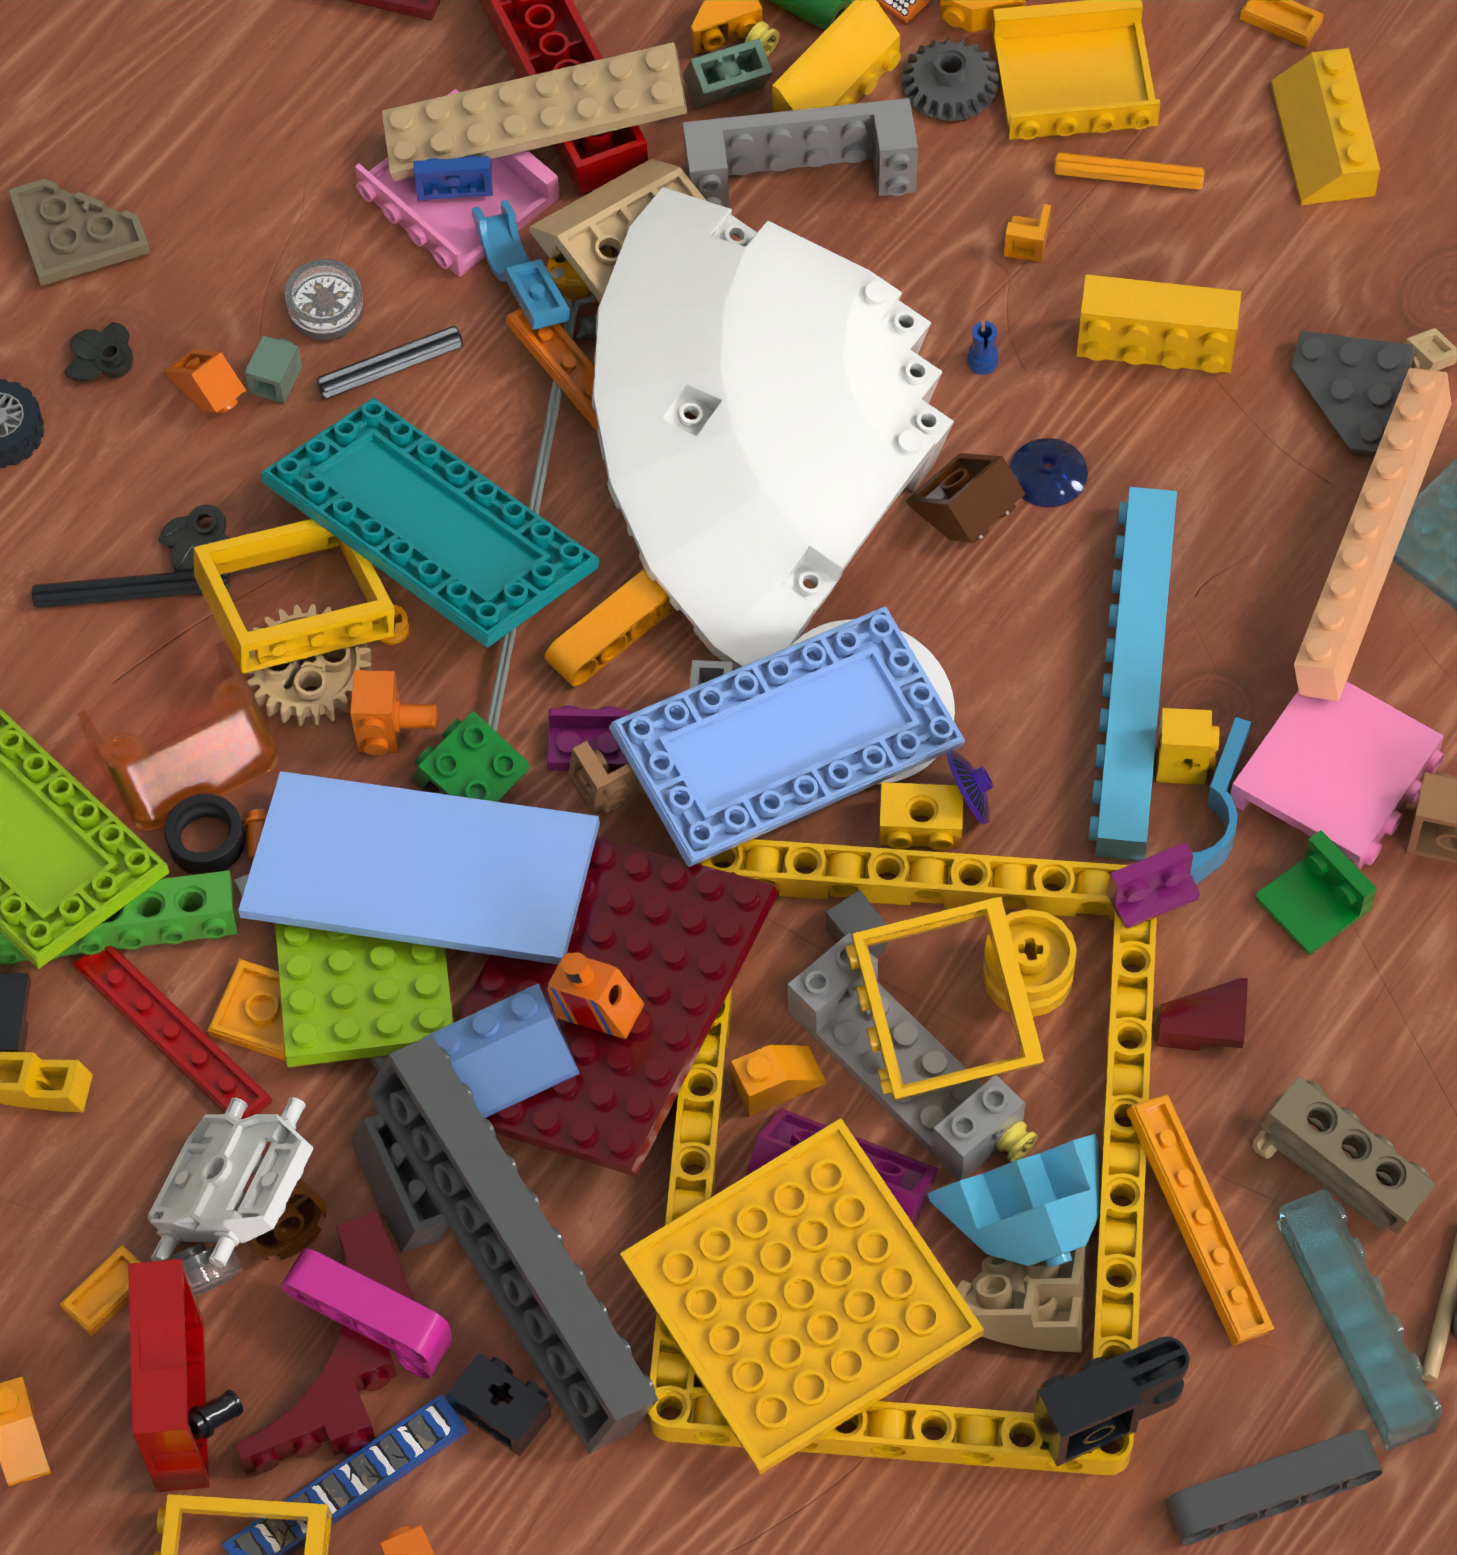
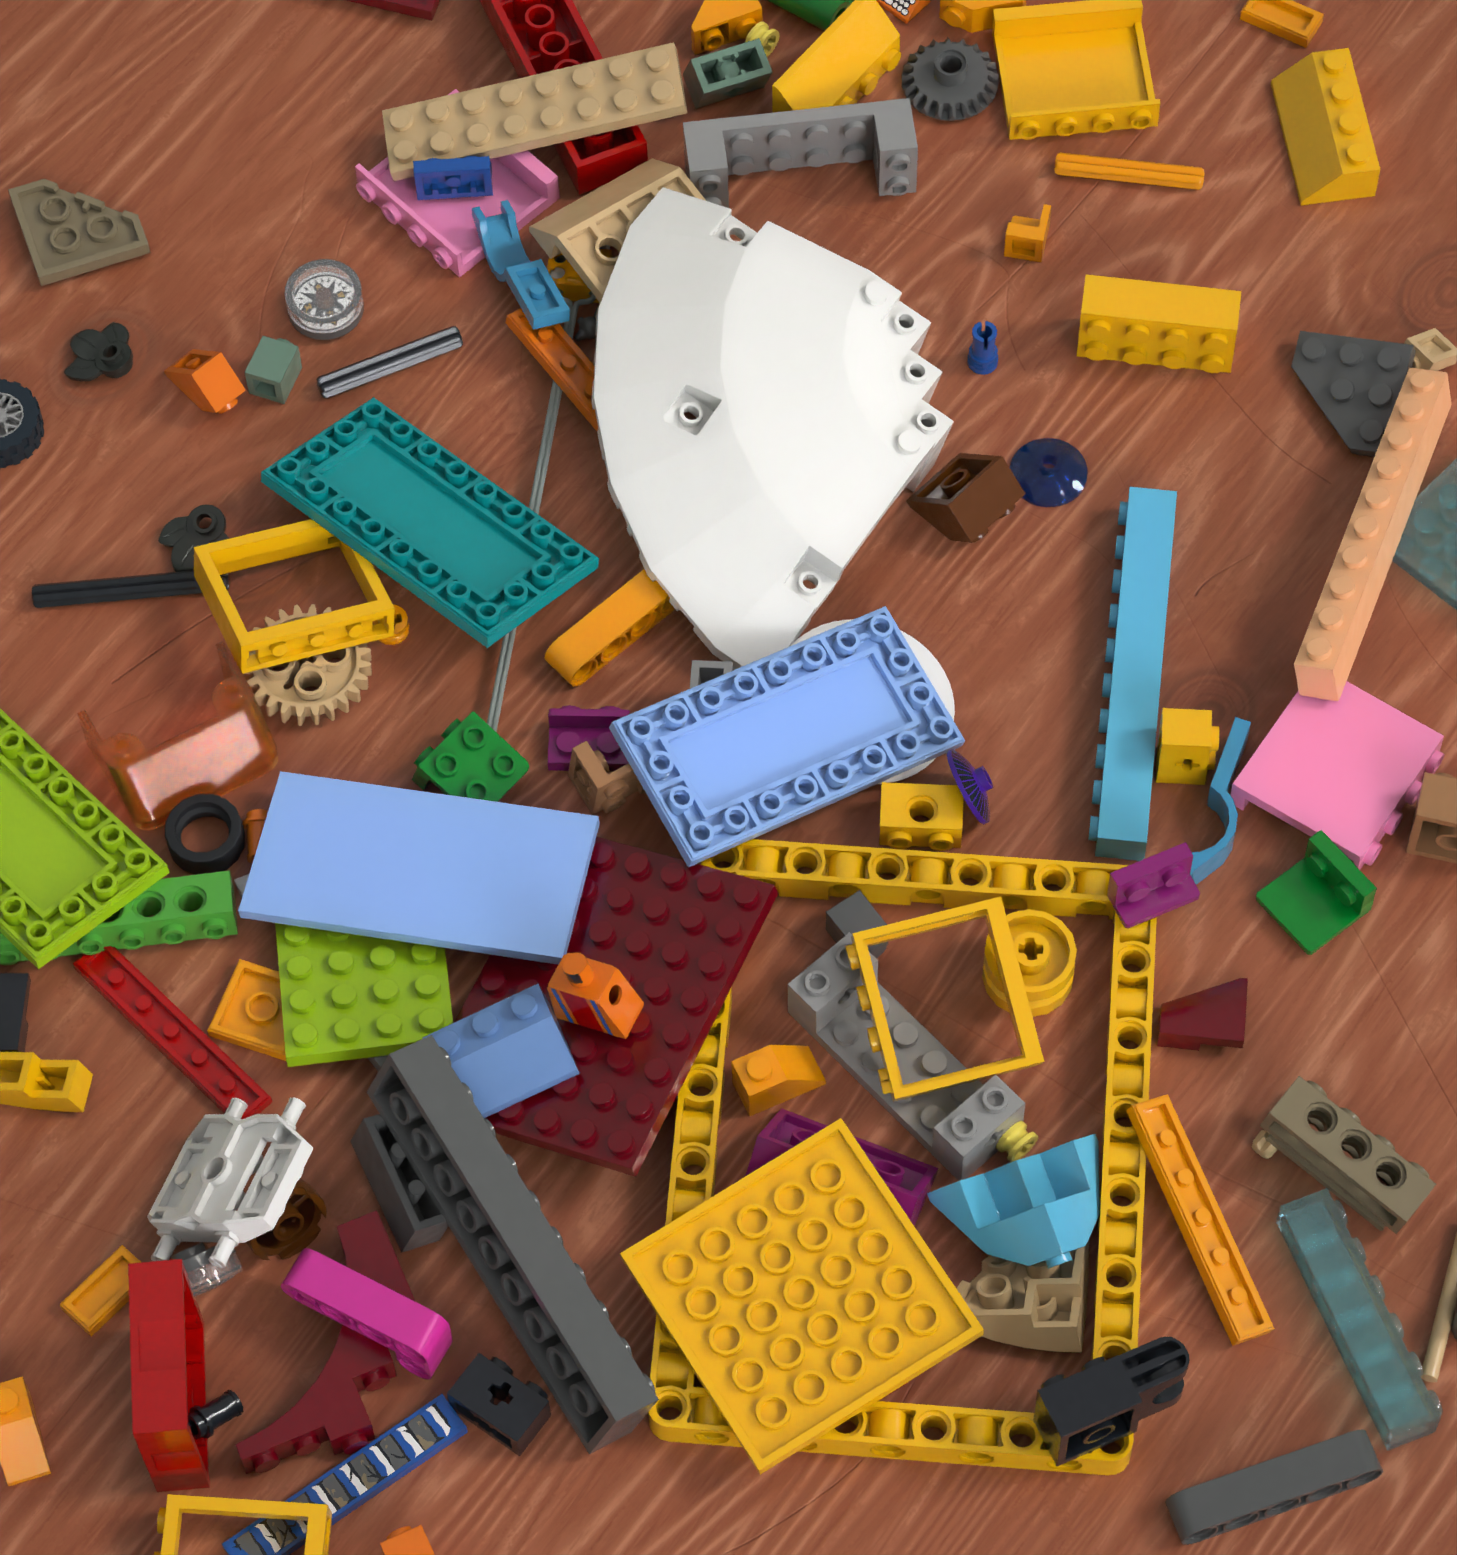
orange brick [350,670,438,756] -> none

